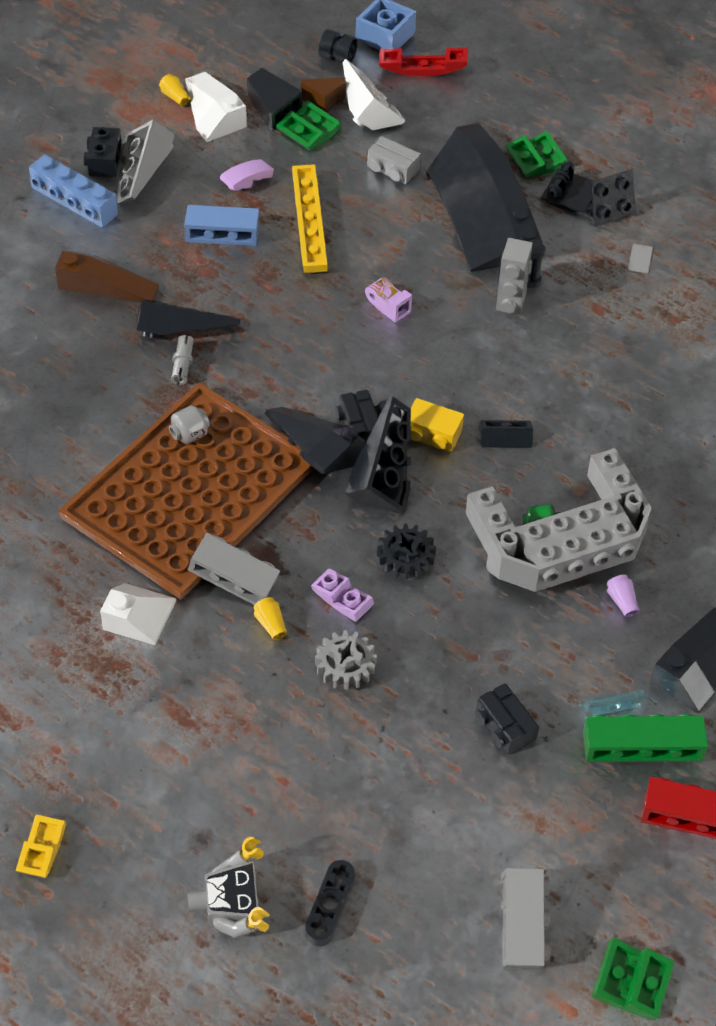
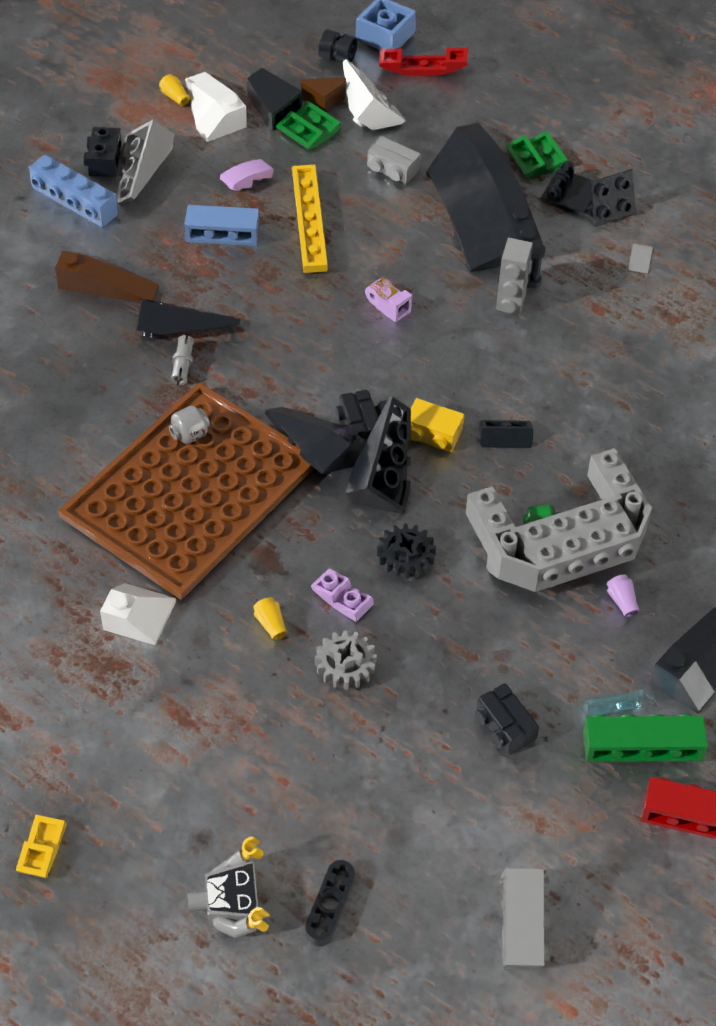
light grey brick [188,533,280,605] -> none
green slope [591,937,675,1020] -> none

